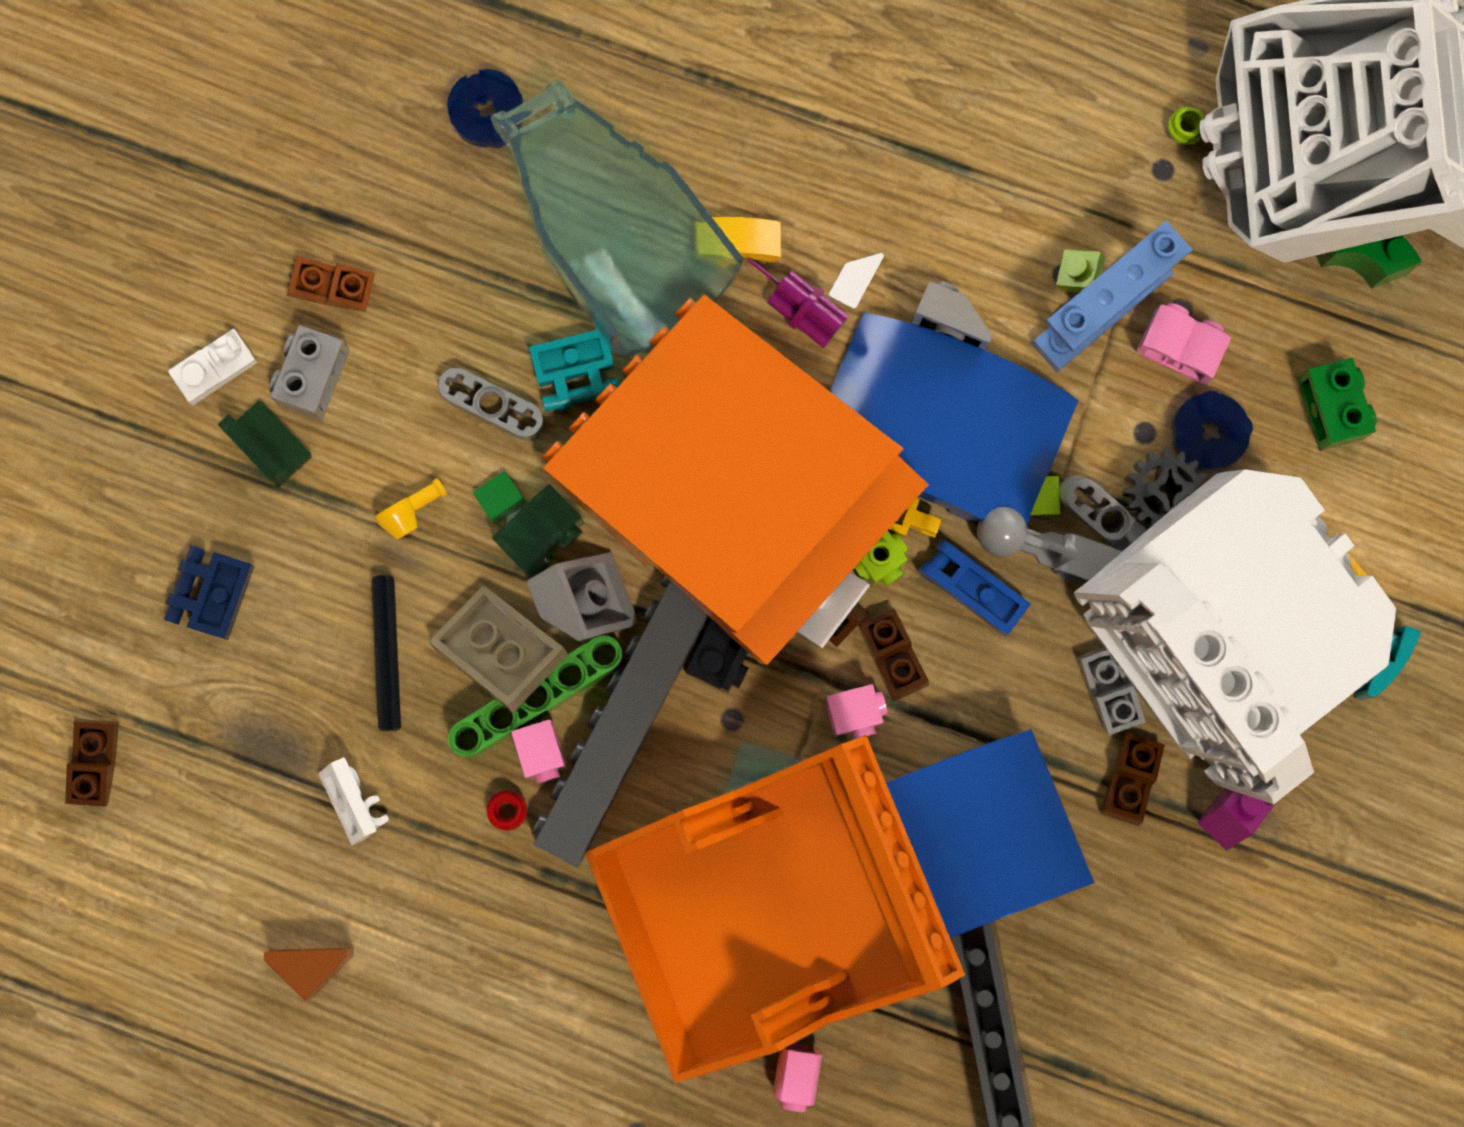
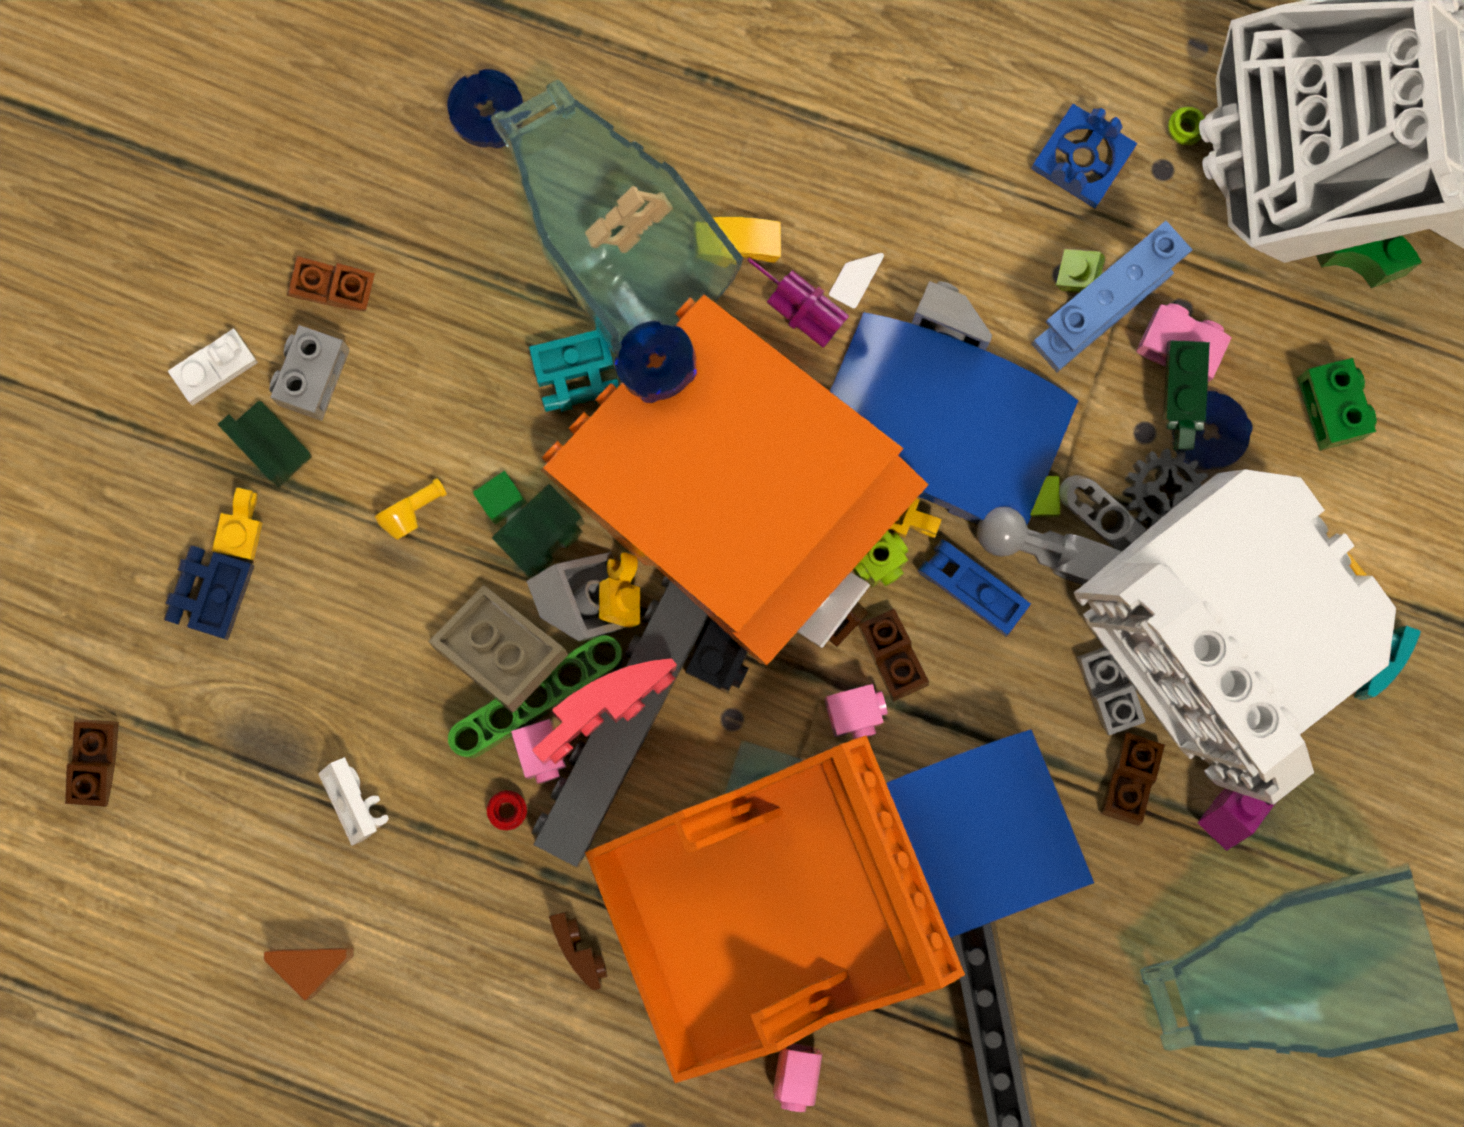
black axle [372,575,401,732] -> none
light grey beam [438,368,544,441] -> none
none -> yellow plate [212,488,263,561]
none -> coral slope [532,658,677,765]
none -> reddish brown slope [549,911,608,990]
none -> tan piece [585,186,673,253]
none -> yellow plate [599,552,640,628]
none -> clear blue plate [615,321,697,403]
none -> blue piece [1031,104,1138,209]
none -> clear light blue windscreen [1140,863,1459,1058]
none -> dark green hinge [1163,340,1210,451]

